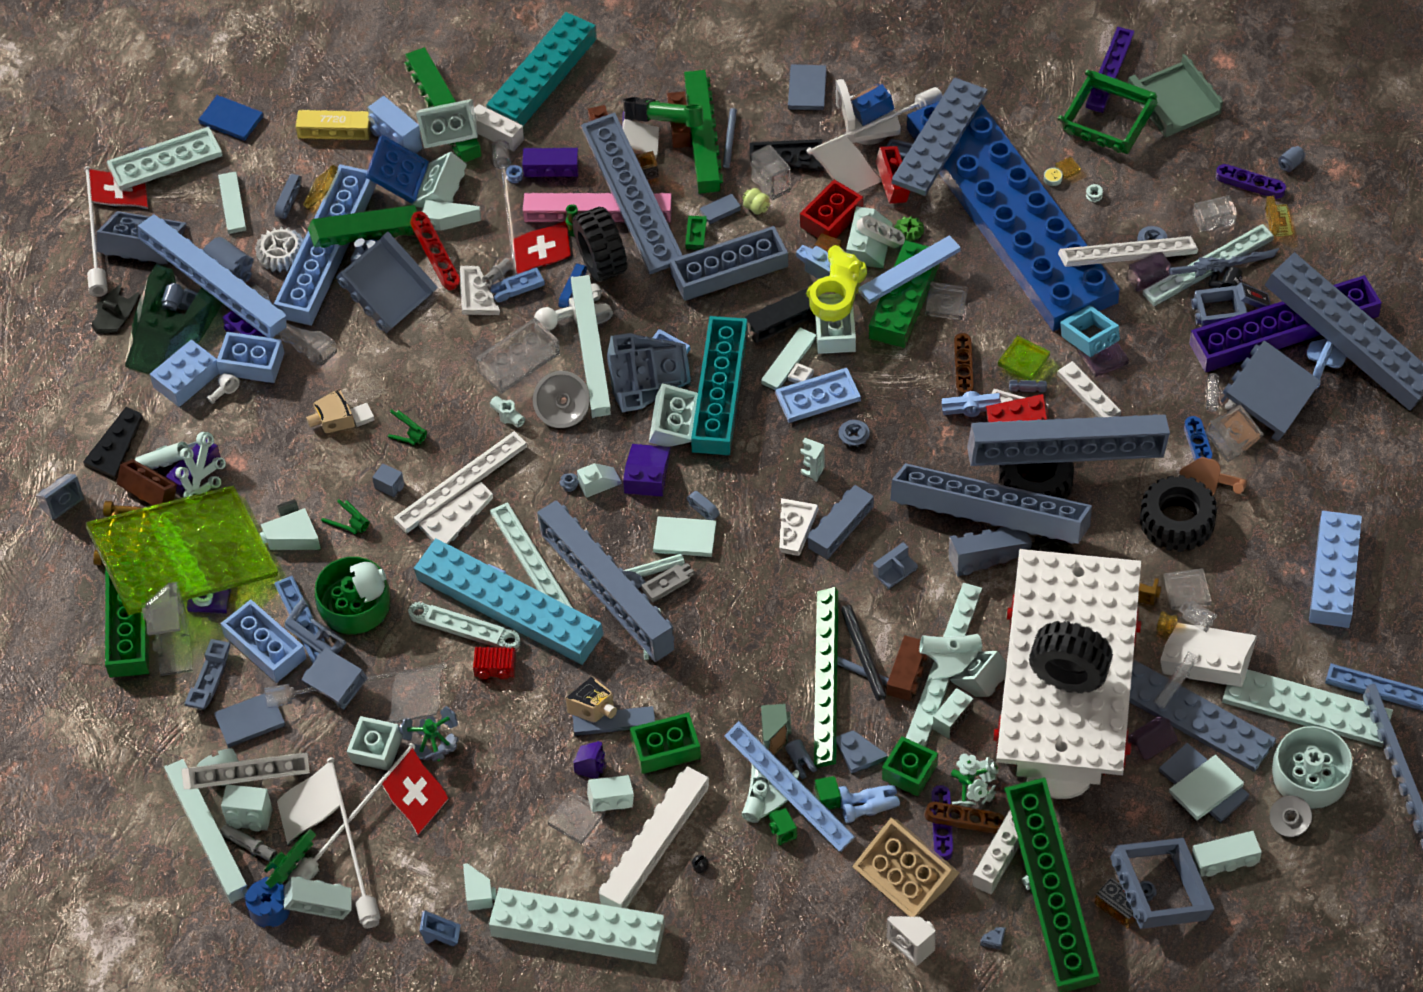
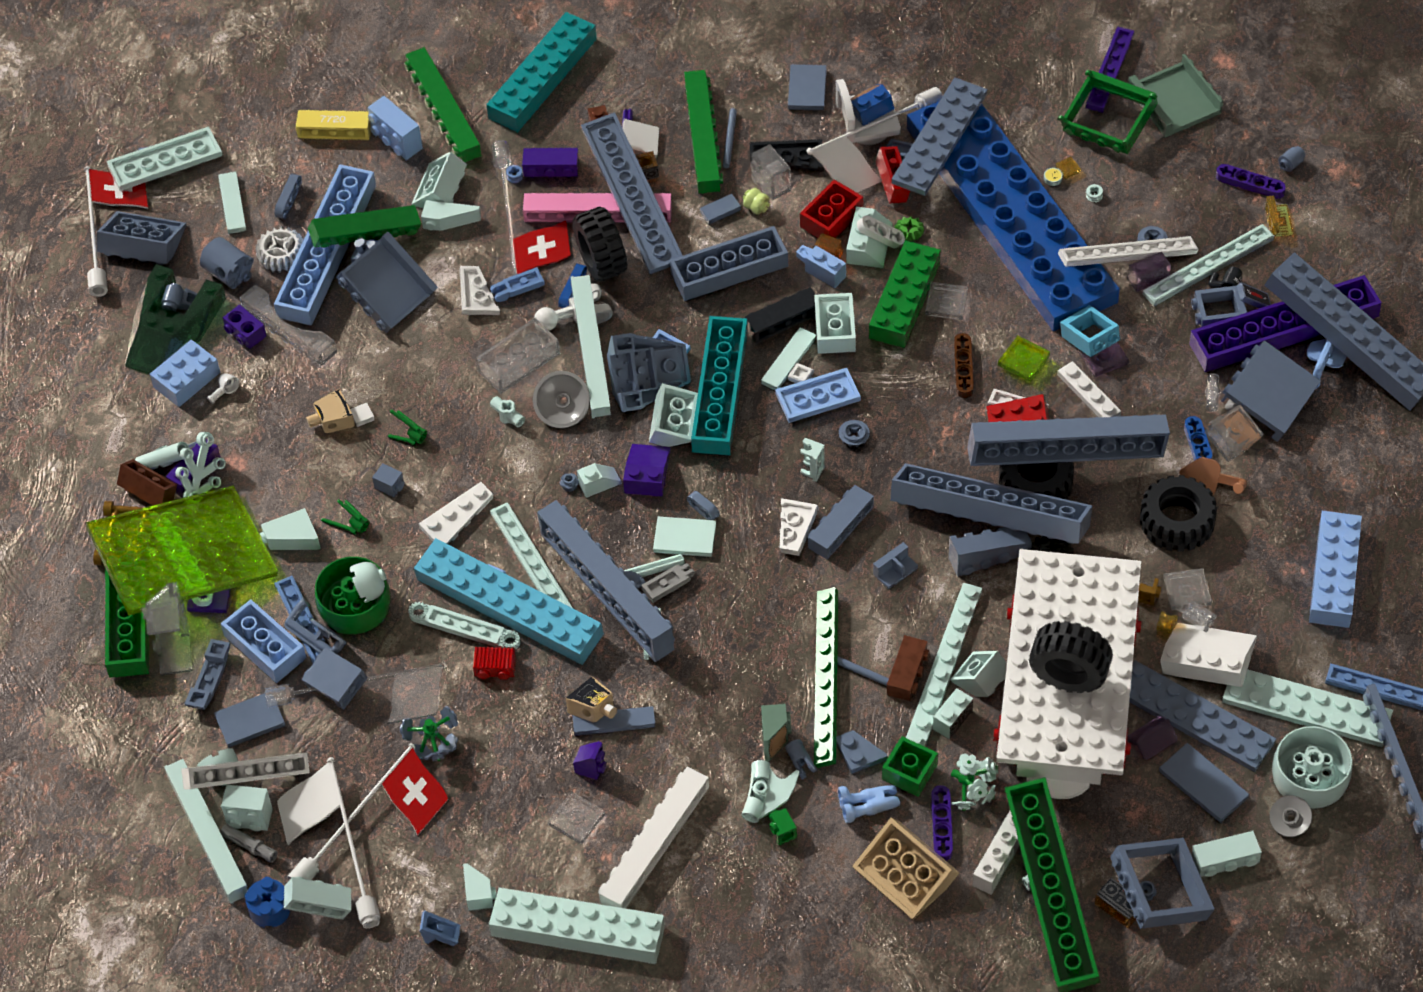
sand blue slope [36,474,84,520] -> none
black wing [83,406,143,480] -> none
pearl dark grey shield [91,285,140,334] -> none
light blue brick [138,214,286,338] -> none
blue tile [198,95,263,141] -> none
light blue brick [216,332,284,383] -> none
green plate [264,829,316,888] -> none
pearl dark grey tile [277,499,299,517] -> none
clear yellow tile [304,164,338,209] -> none
light aqua brick [347,716,402,771] -> none
blue plate [365,135,429,204] -> none
white plate [394,431,527,534] -> none
red beam [410,211,460,290] -> none
light aqua slope [416,99,478,149] -> none
white brick [474,104,524,152] -> none
light grey pin [482,258,513,287] -> none
green pin [566,204,578,237] -> none
light aqua brick [587,775,634,812] -> none
green piece [623,97,704,127] -> none
green brick [630,712,701,774] -> none
copper brick [667,91,691,148] -> none
green plate [685,216,707,250] -> none
black hinge [692,855,709,873] -> none
light blue plate [725,721,855,852] -> none
neon yellow animal [806,245,867,322] -> none
green panel [815,776,841,810] -> none
black axle [841,604,886,701] -> none
light blue tile [858,235,961,304] -> none
white slope [887,916,936,966] -> none
light aqua pin [919,634,983,680] -> none
reddish brown beam [924,802,1005,834] -> none
light blue piece [942,391,1001,417] -> none
sand blue tile [980,927,1006,950] -> none
sand blue axle [1009,380,1047,392] -> none
clear pin [1153,651,1199,709] -> none
sand blue sword [1169,248,1280,278] -> none
light aqua tile [1169,755,1244,820] -> none
clear brick [1193,195,1237,232] -> none

